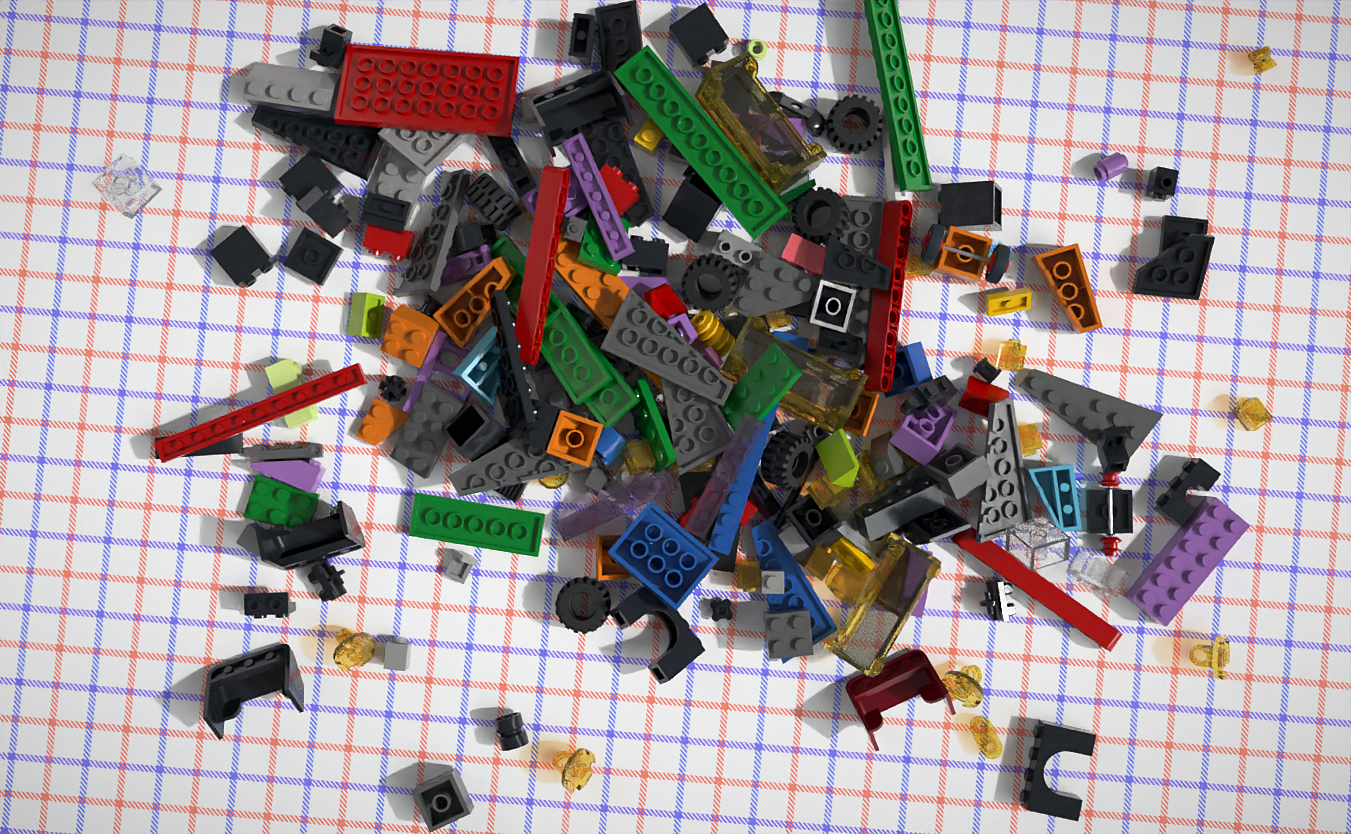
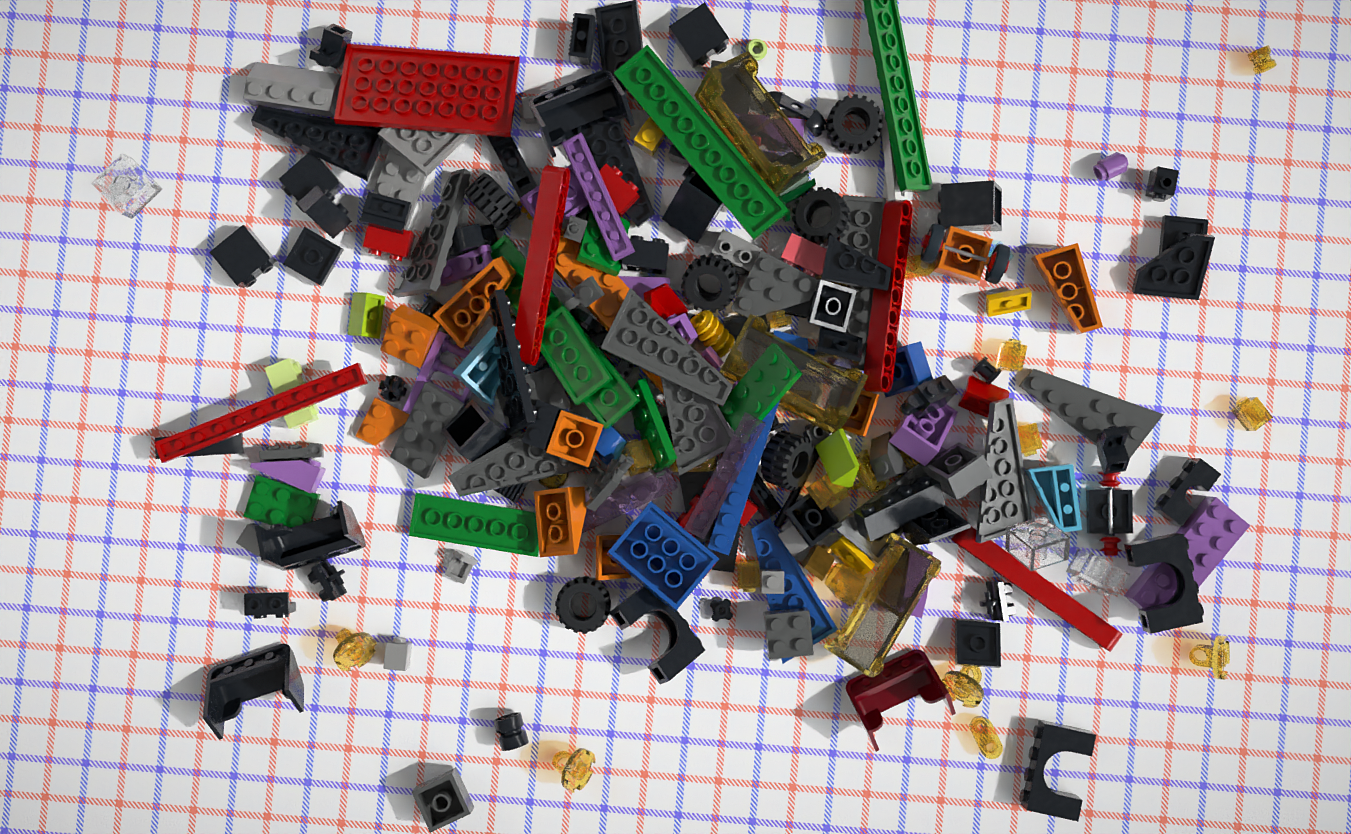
none -> orange slope [534,486,587,557]
none -> dark grey plate [563,276,605,311]
none -> dark grey plate [585,454,634,512]
none -> black plate [955,620,1001,668]
none -> black arch [1124,533,1204,634]

